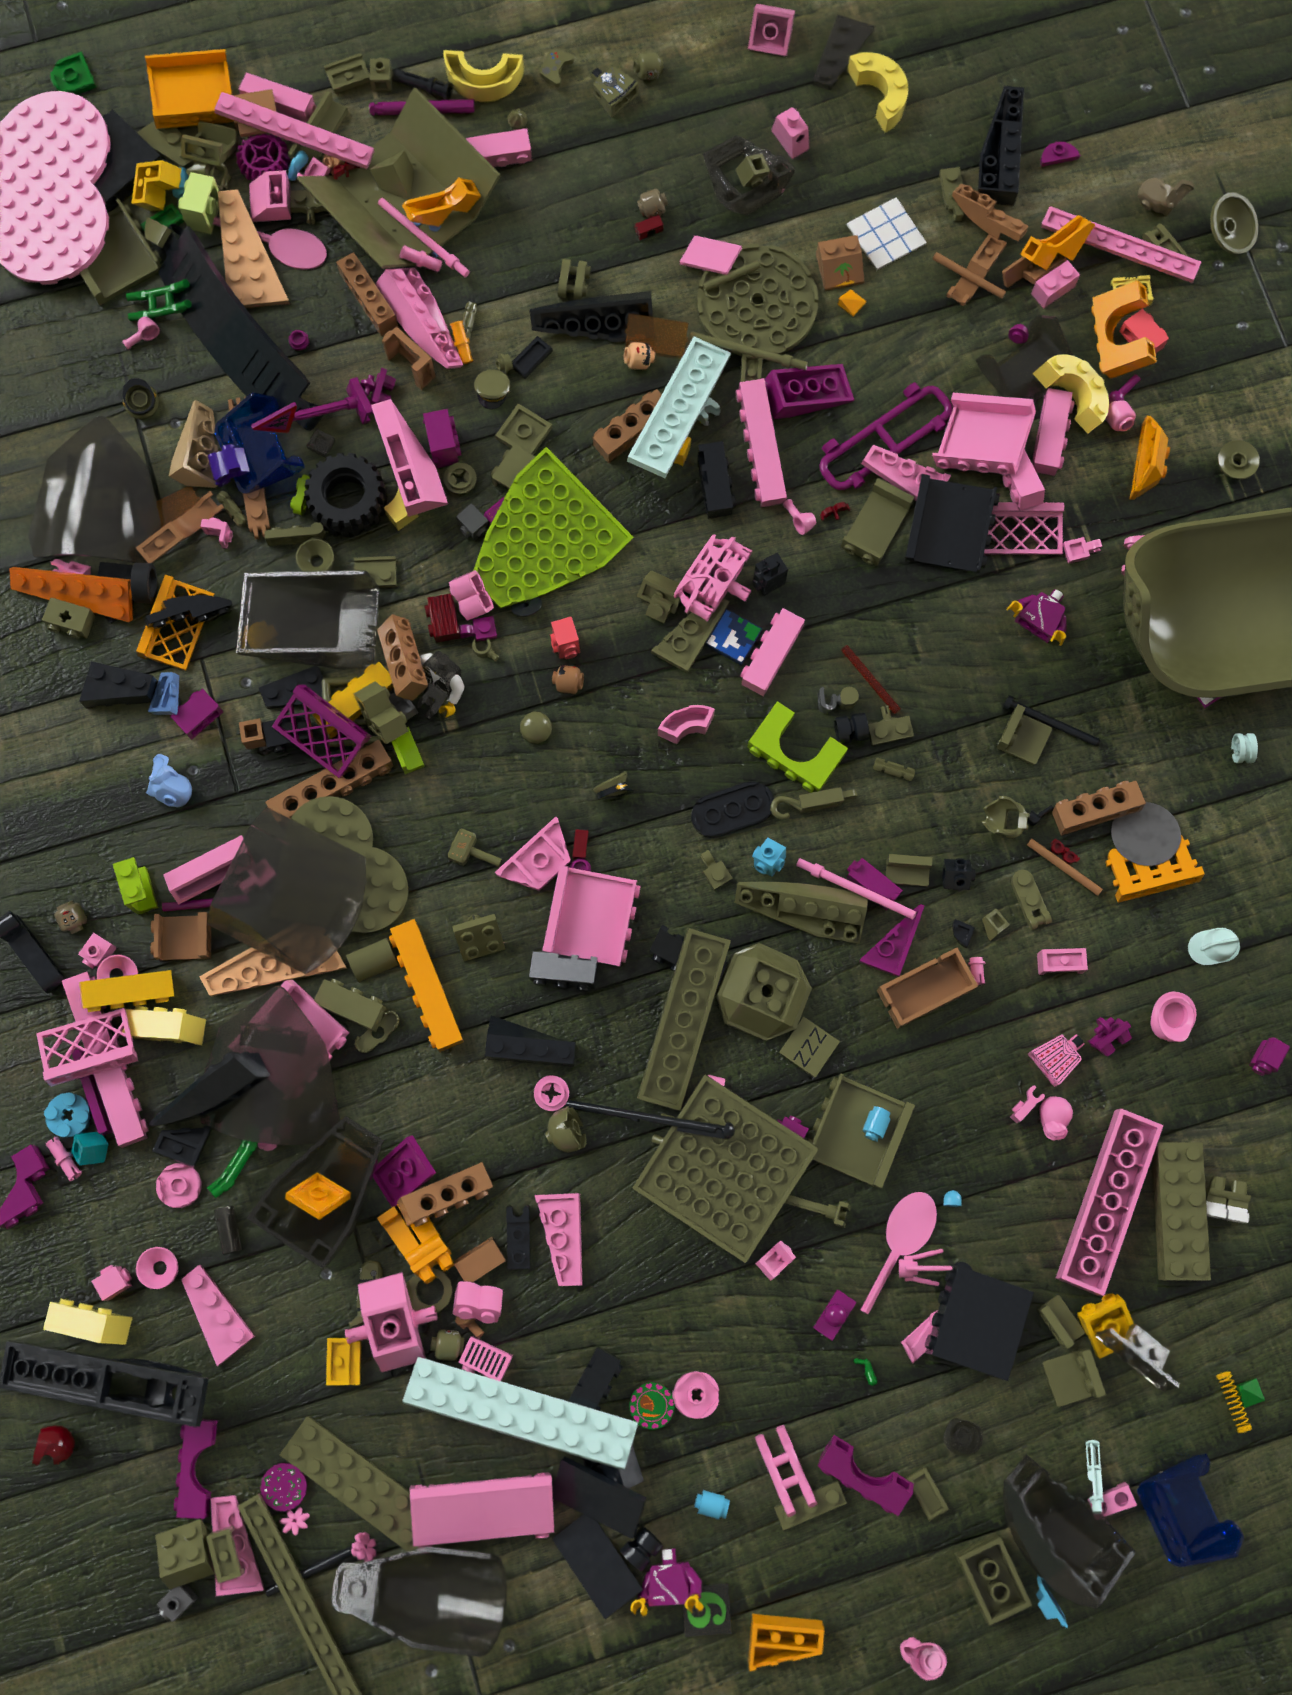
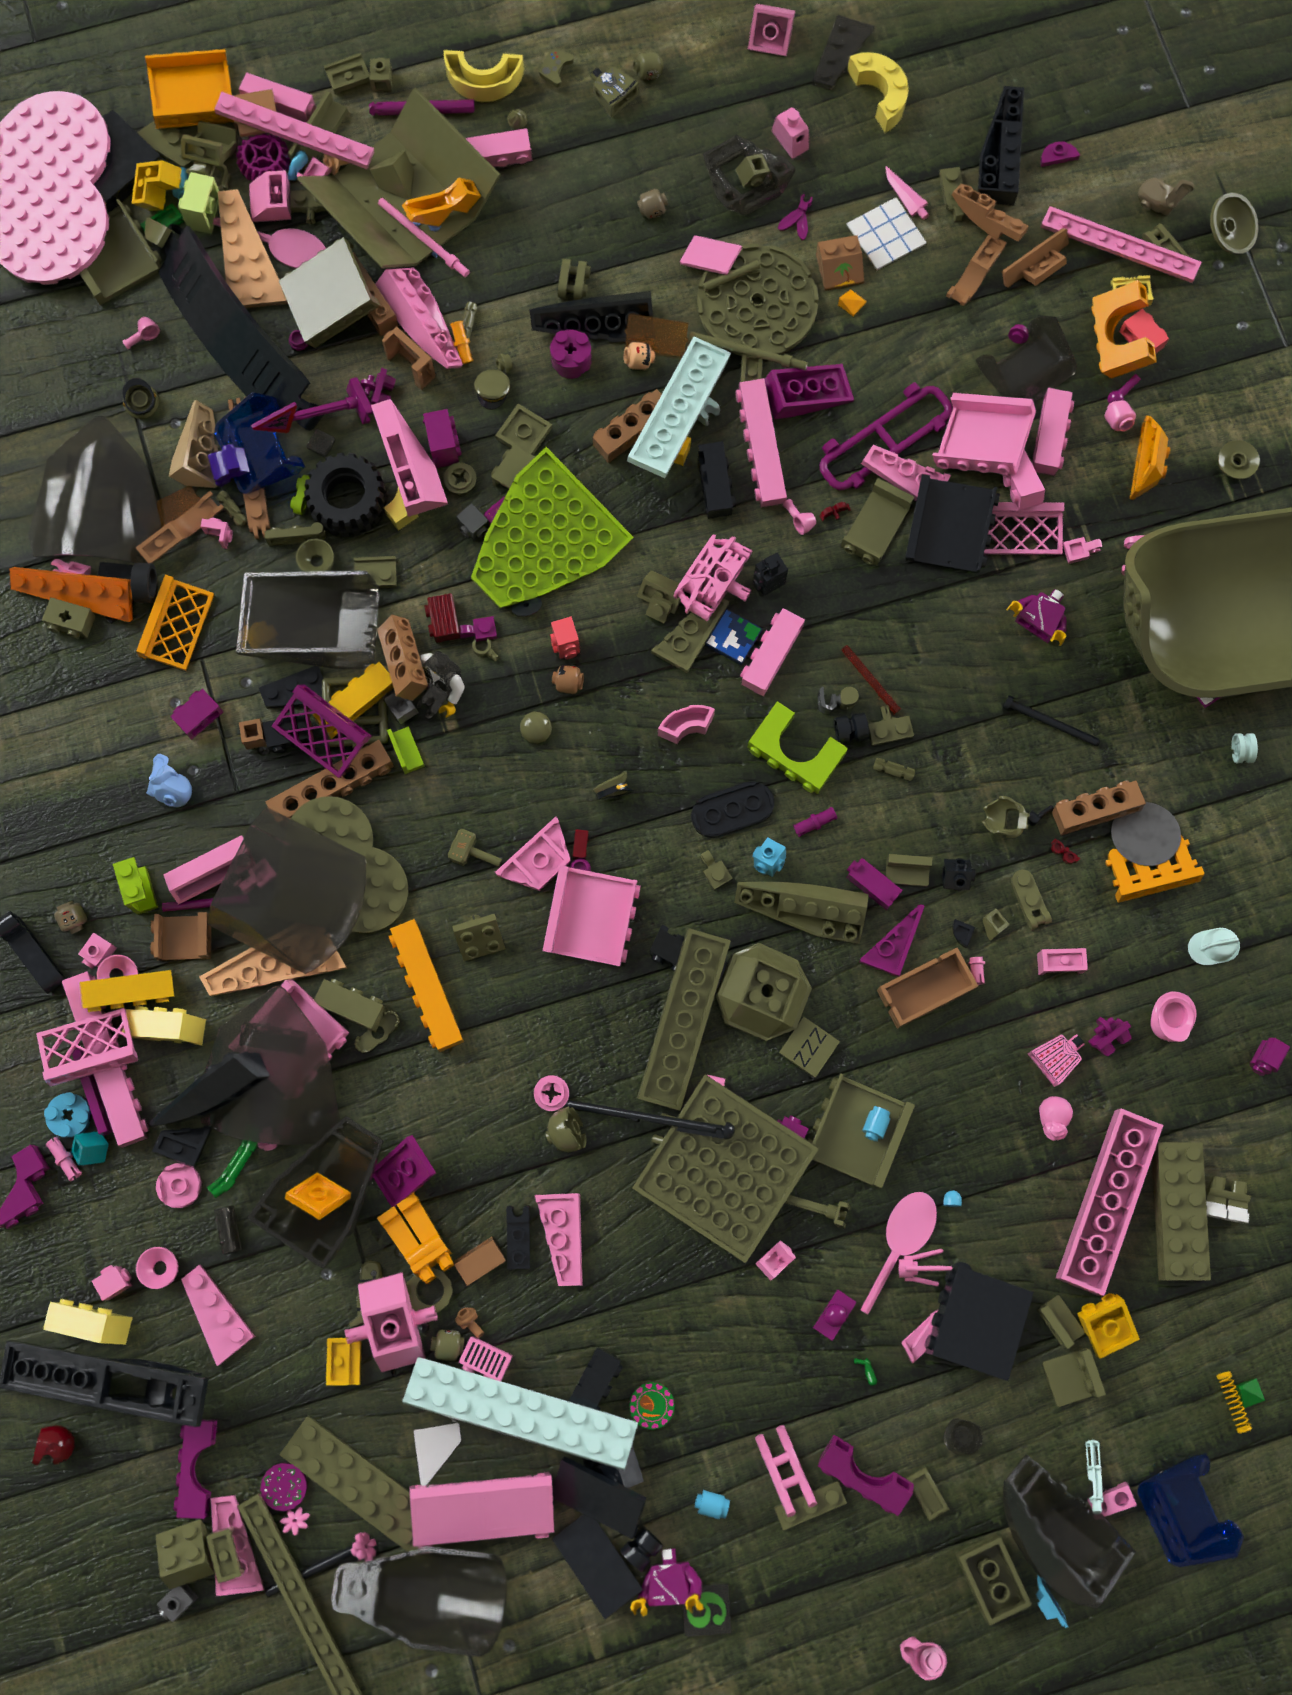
green tile [50,51,97,95] -> none
black wedge [79,661,158,708] -> none
green piece [126,279,191,321] -> none
black slope [144,595,233,629] -> none
medium blue wing [148,672,179,715] -> none
dark red piece [333,161,360,180] -> none
olive brick [346,938,399,982] -> none
olive brick [354,681,408,744] -> none
black pin [393,68,453,100] -> none
medium nougat brick [397,1162,493,1227] -> none
bright pink pin [400,245,442,273] -> none
bright pink brick [449,570,494,621] -> none
bright pink brick [453,1282,503,1324] -> none
black wedge [485,1015,576,1067] -> none
black tile [512,336,553,379] -> none
wedge [529,951,598,992] -> none
dark red piece [635,214,663,240] -> none
bright pink plate [672,1371,719,1419] -> none
light orange wedge [748,1614,824,1671] -> none
olive piece [770,787,857,819] -> none
bright pink bar [796,858,916,920] -> none
medium nougat bar [933,252,1006,299] -> none
olive bracket [996,704,1052,765] -> none
bright pink plate [1010,1085,1045,1123] -> none
light orange arch [1020,215,1095,271] -> none
medium nougat bar [1027,838,1103,896] -> none
bright pink brick [1031,260,1080,309] -> none
light yellow brick [1032,354,1109,434] -> none
clear smoke bracket [1096,1324,1179,1392] -> none
none -> panel [279,237,380,348]
none -> white sticker [414,1423,461,1486]
none -> magenta brick [550,330,592,379]
none -> magenta piece [778,194,813,240]
none -> magenta pin [793,807,838,837]
none -> bright pink bar [886,166,929,220]

